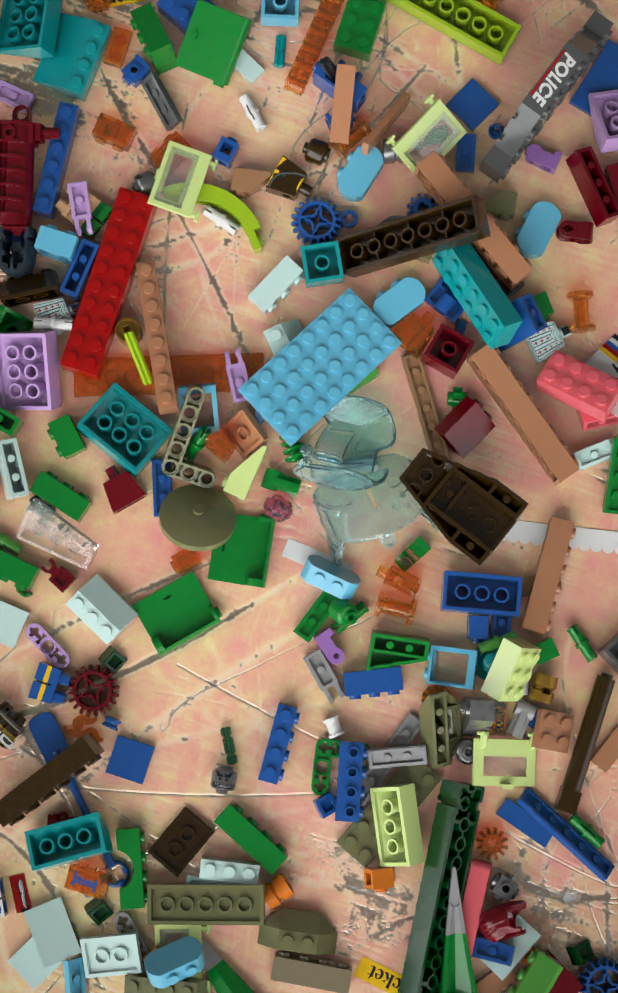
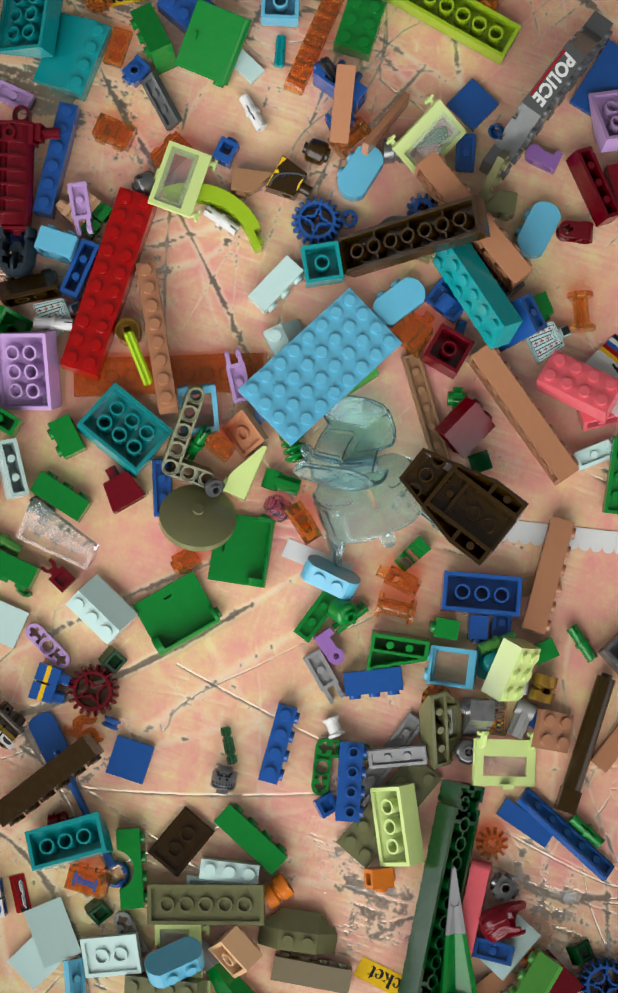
none -> dark grey plate [205,478,224,497]
none -> light nougat brick [208,925,263,978]
none -> clear orange brick [284,500,322,545]
none -> green brick [428,617,460,640]
none -> dark green slope [468,450,493,472]
none -> olive plate [478,149,511,202]

